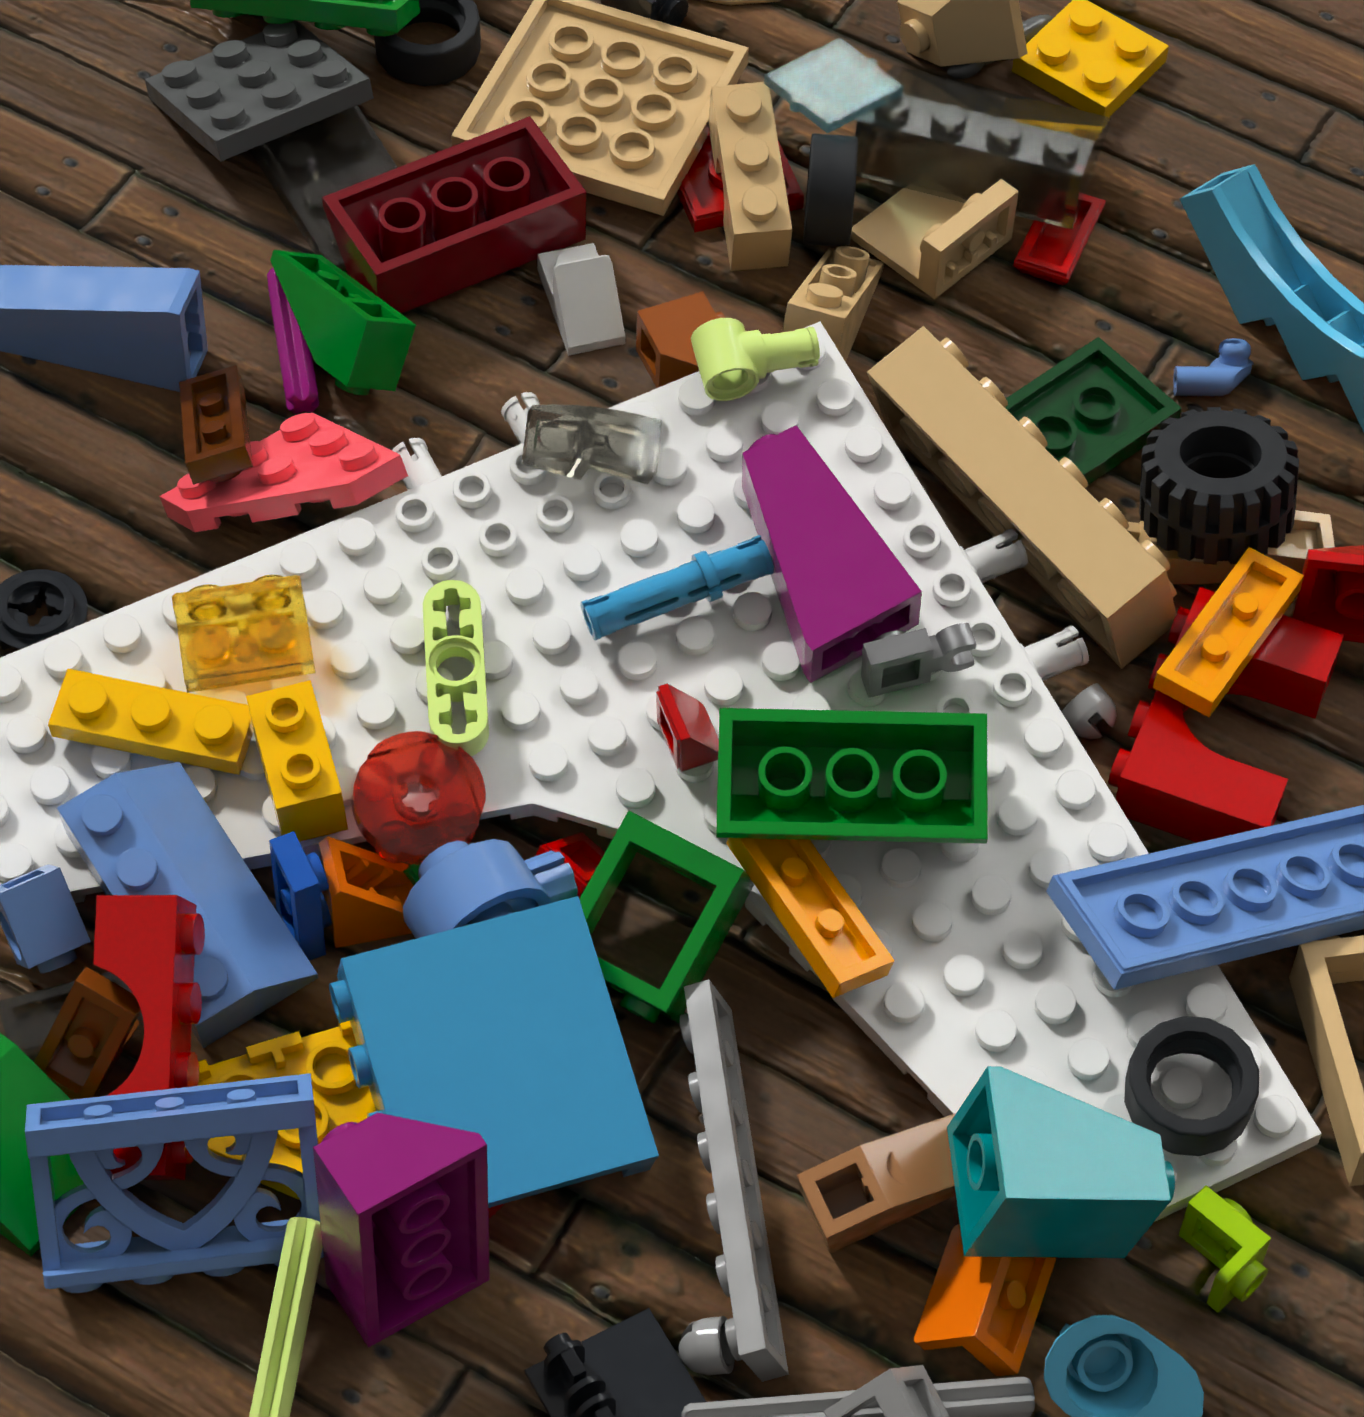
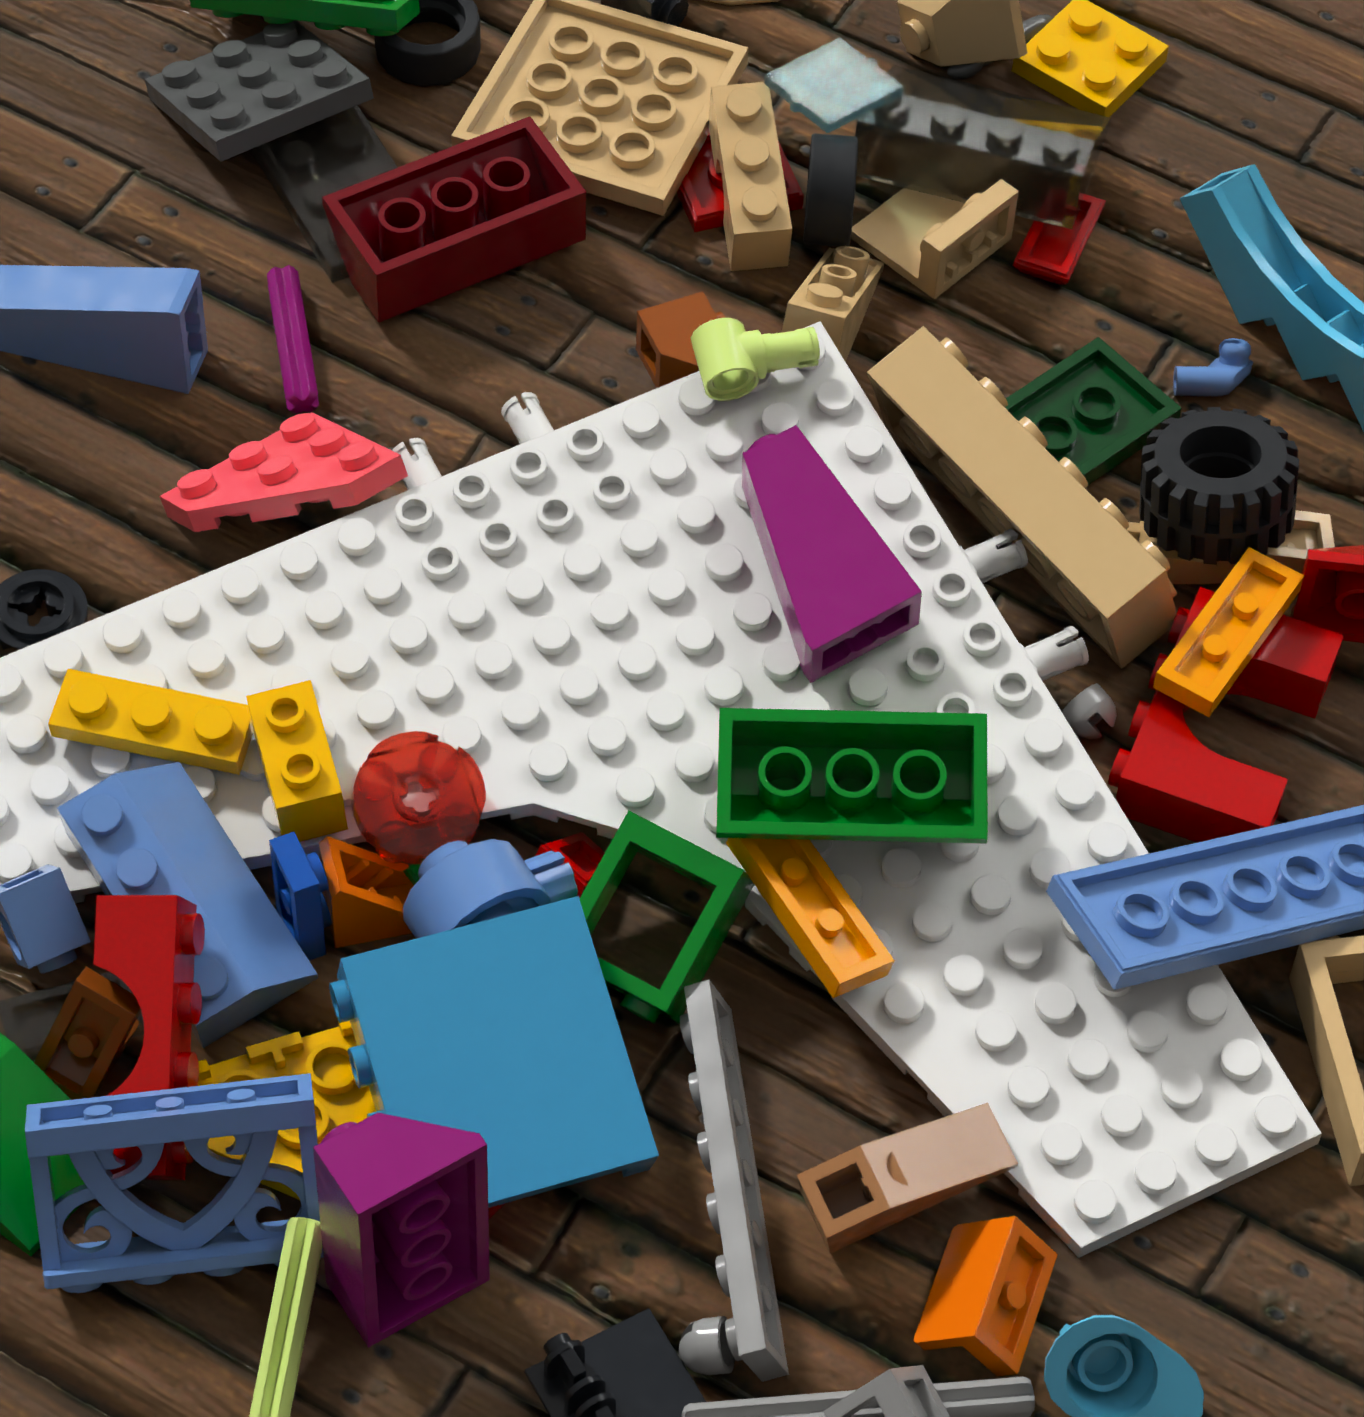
clear yellow bracket [172,575,316,693] -> none
reddish brown plate [179,365,253,485] -> none
green slope [270,250,416,395] -> none
yellowish green beam [423,580,489,759] -> none
clear smoke slope [521,404,662,485] -> none
white slope [537,243,625,356] -> none
dark azure pin [580,535,774,641] -> none
red slope [656,683,719,772] -> none
flat silver plate [861,623,977,698] -> none
teal slope [947,1066,1175,1258] -> none
black tyre [1124,1016,1259,1156] -> none
lime bracket [1179,1185,1271,1313] -> none

